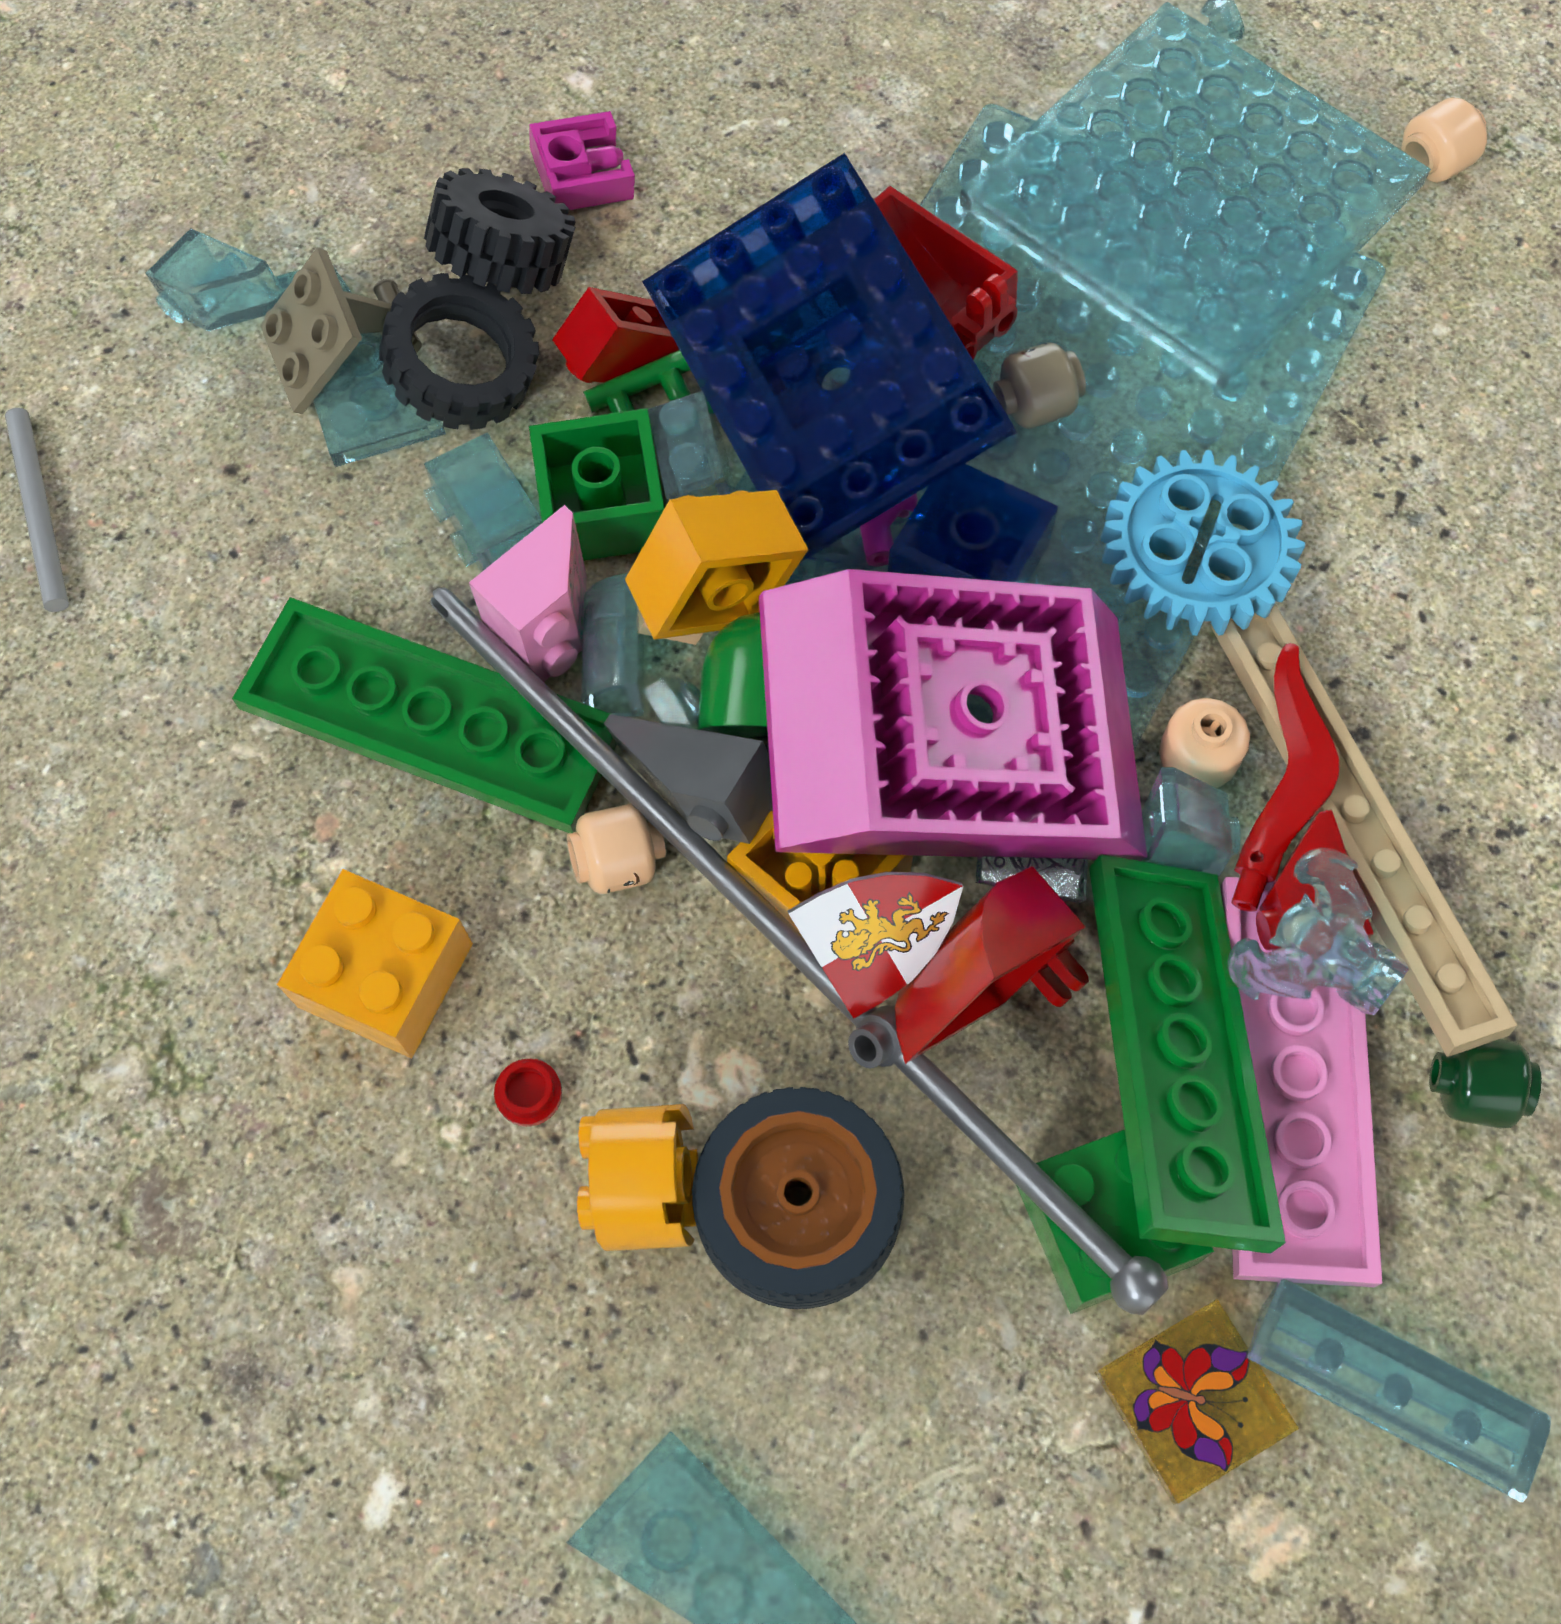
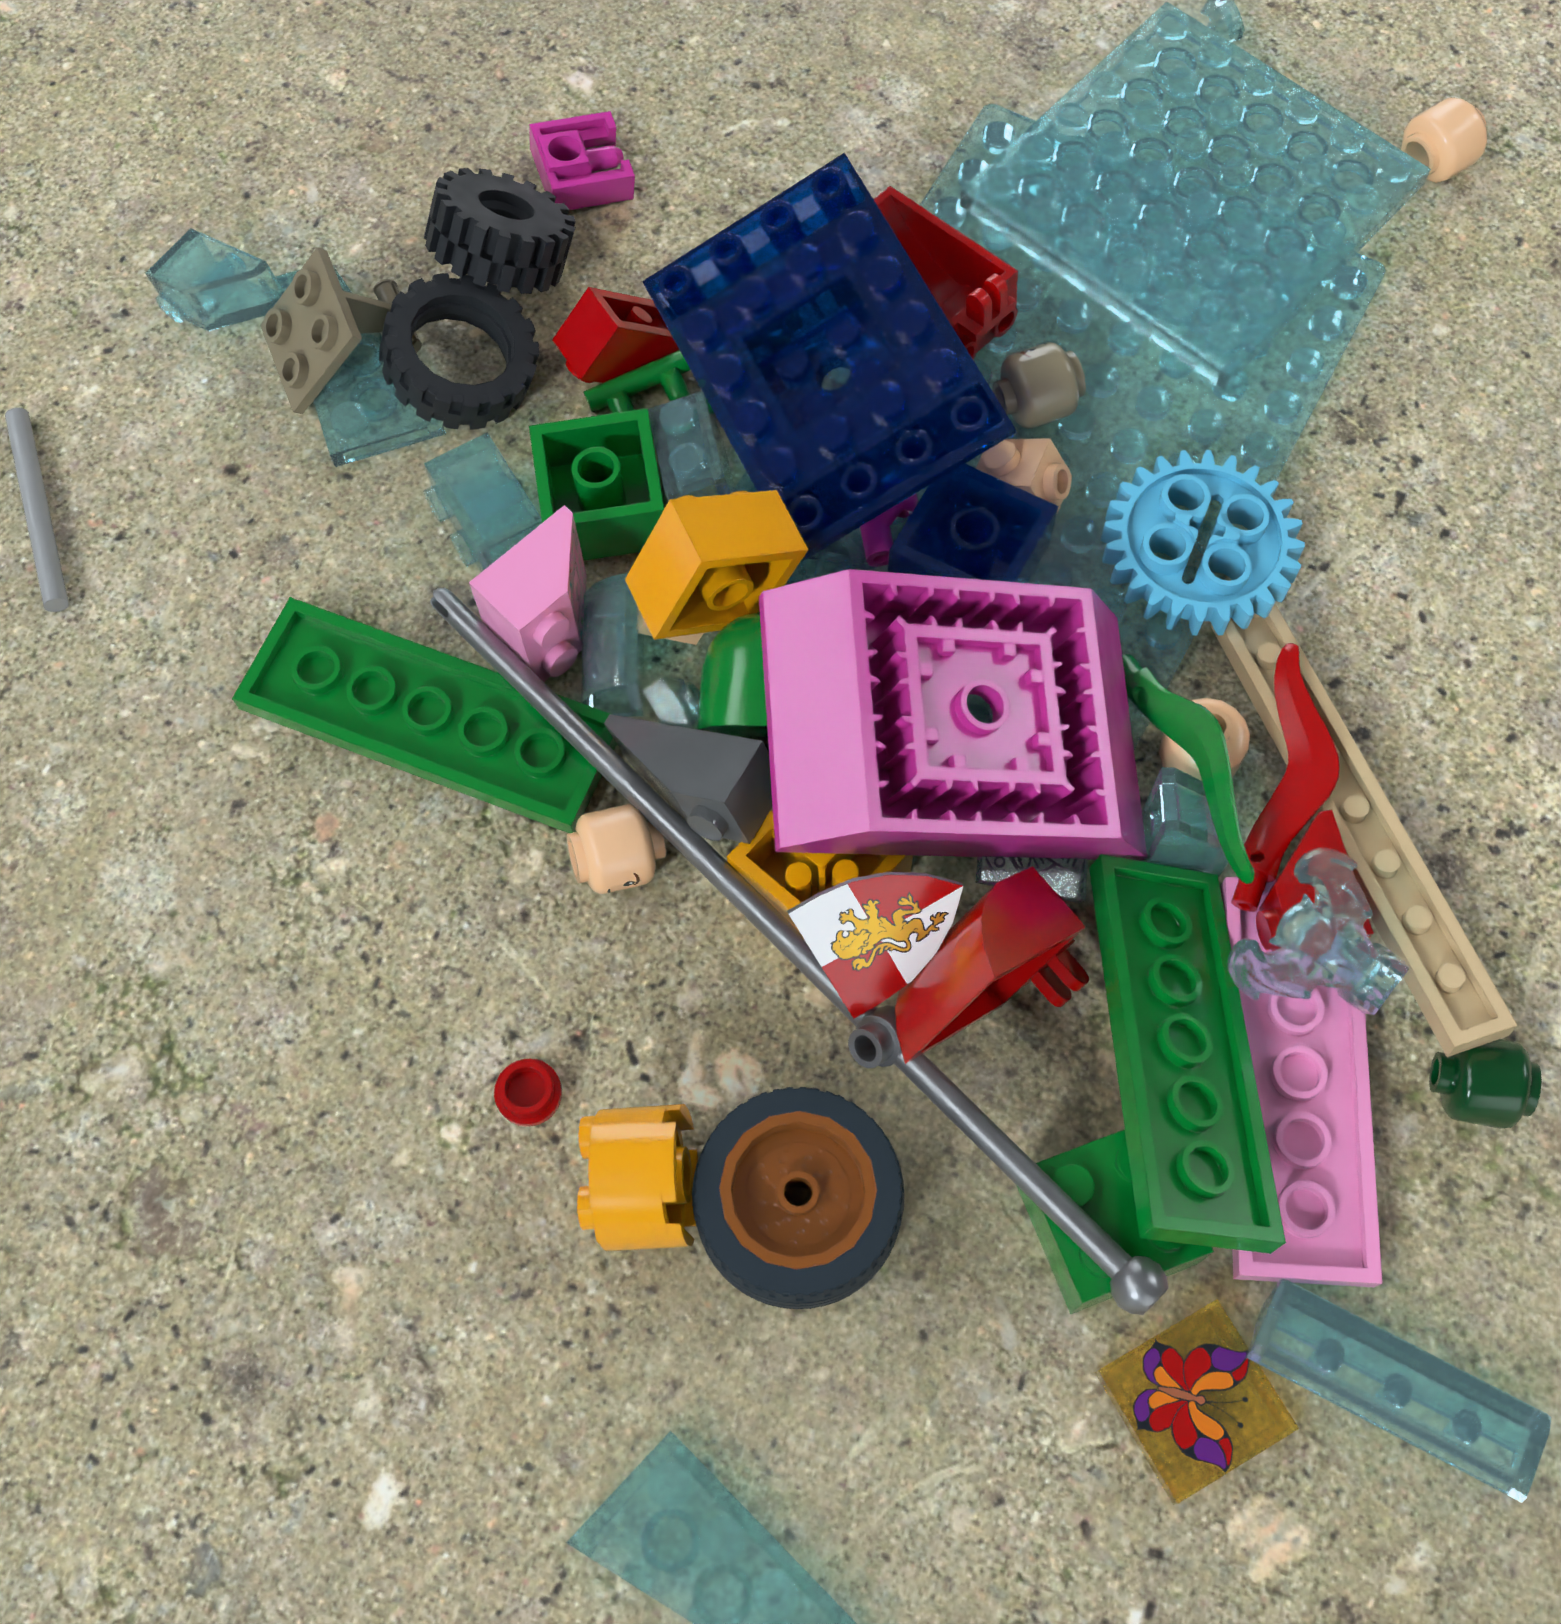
light orange brick [277,869,473,1059] -> none
none -> light nougat bracket [968,438,1072,522]
none -> green piece [1122,654,1255,884]

